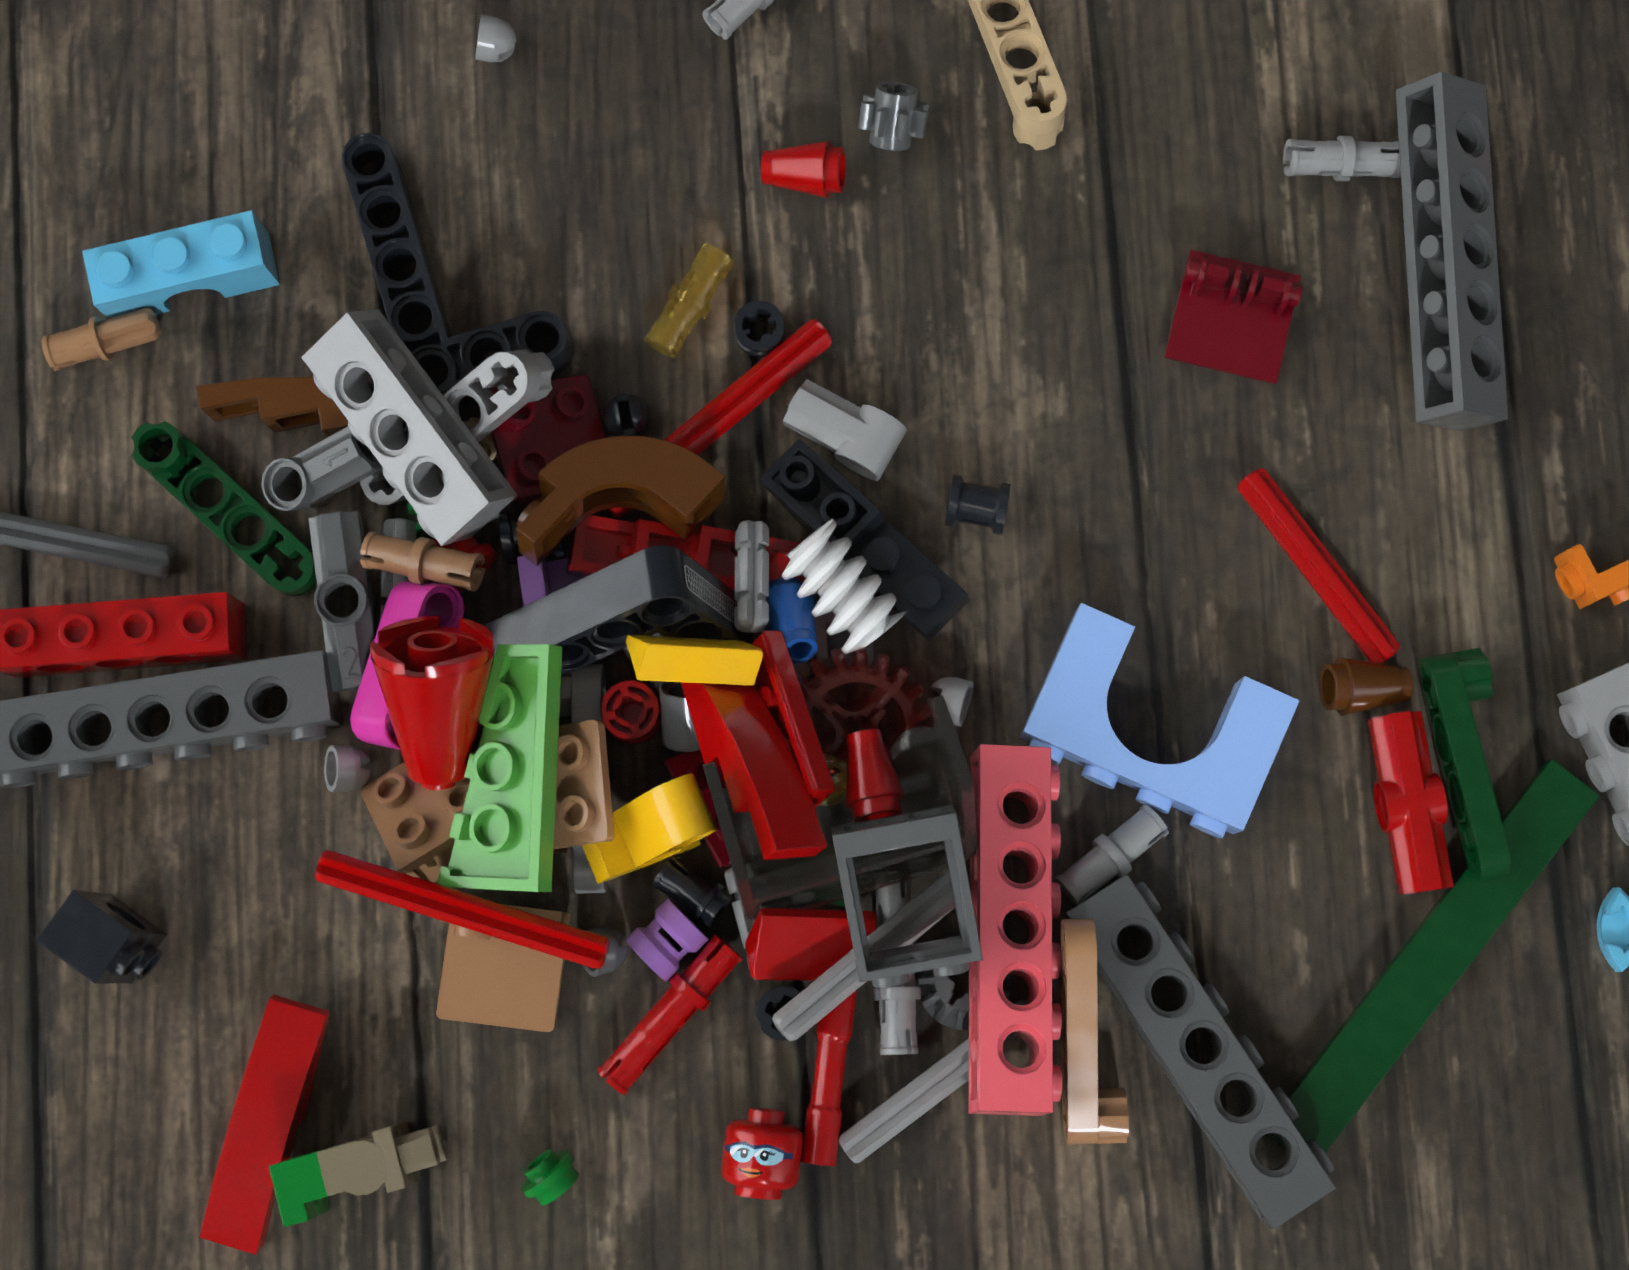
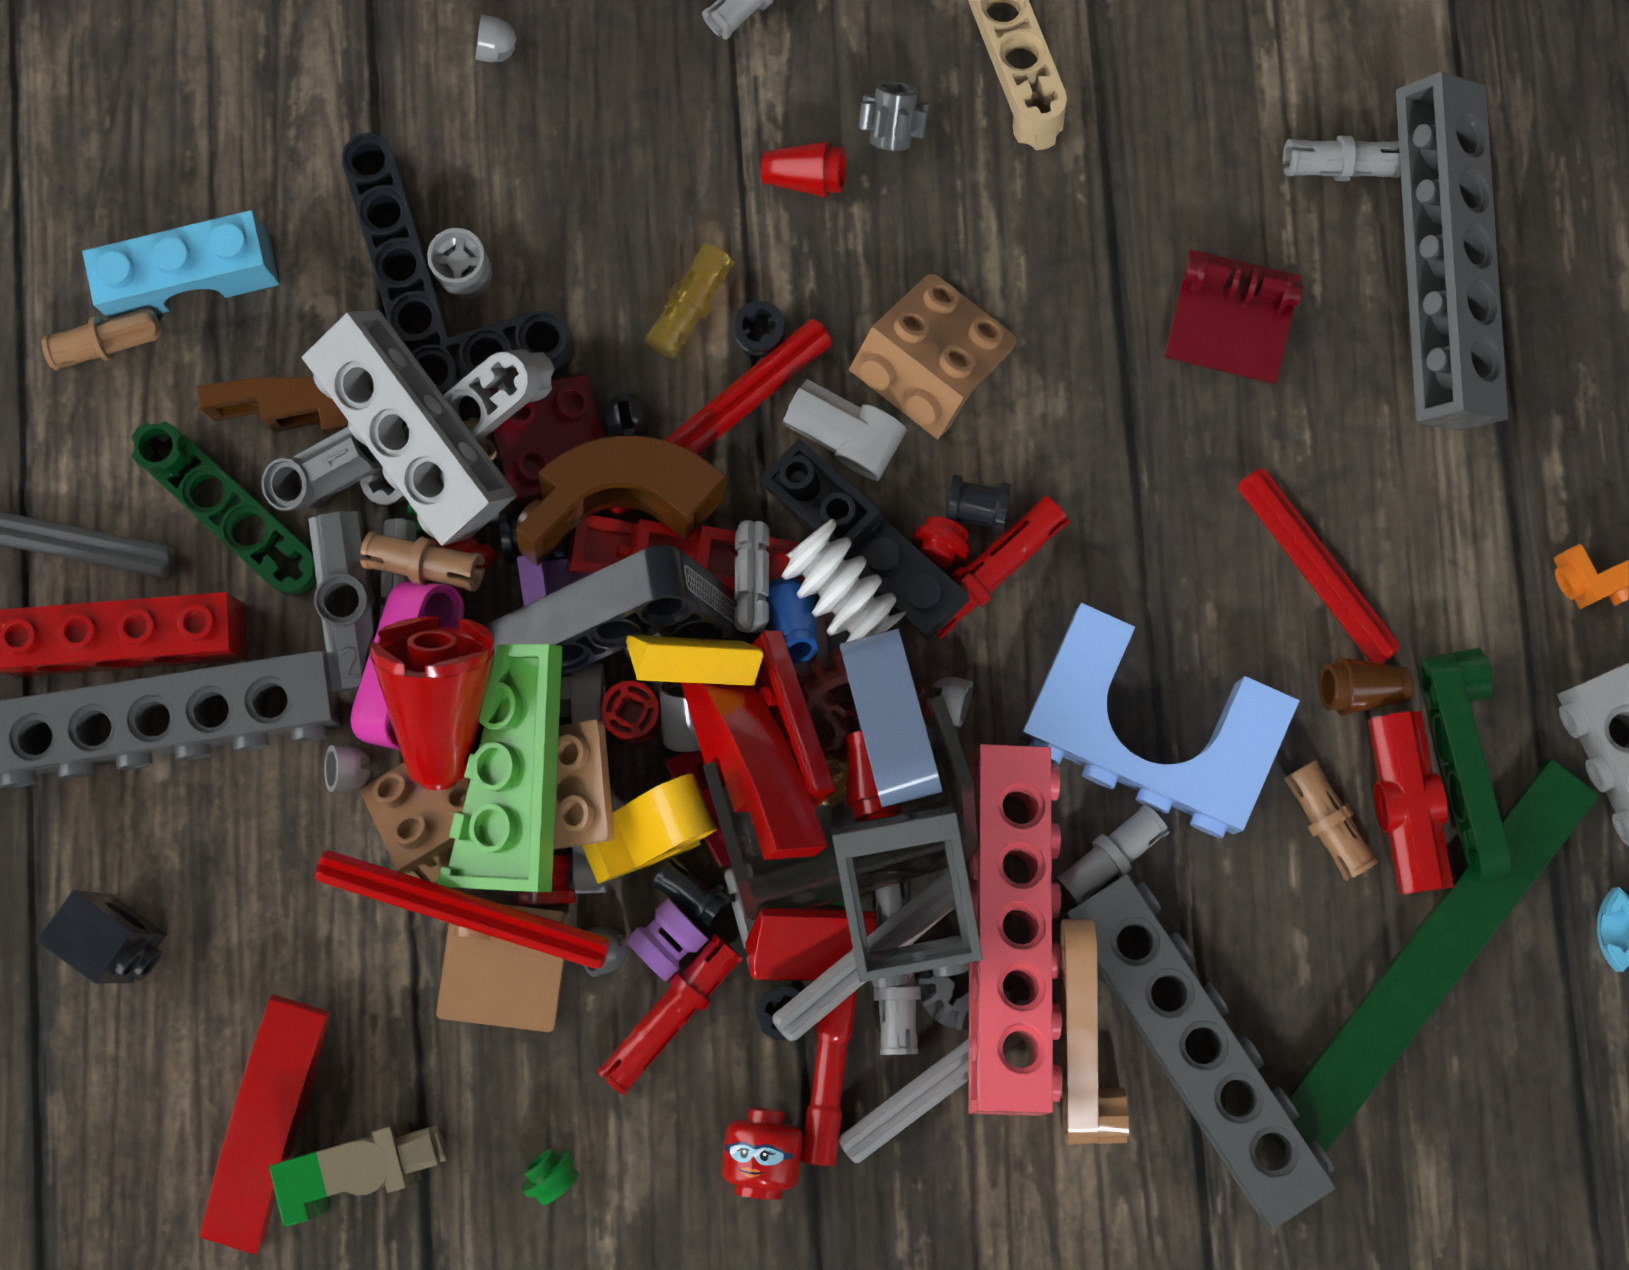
none -> light grey wheel [427,228,493,300]
none -> red wheel [516,855,576,907]
none -> sand blue beam [839,629,942,808]
none -> medium nougat bracket [849,274,1017,440]
none -> red plate [912,516,969,568]
none -> red pin [936,495,1070,639]
none -> medium nougat pin [1283,759,1379,881]

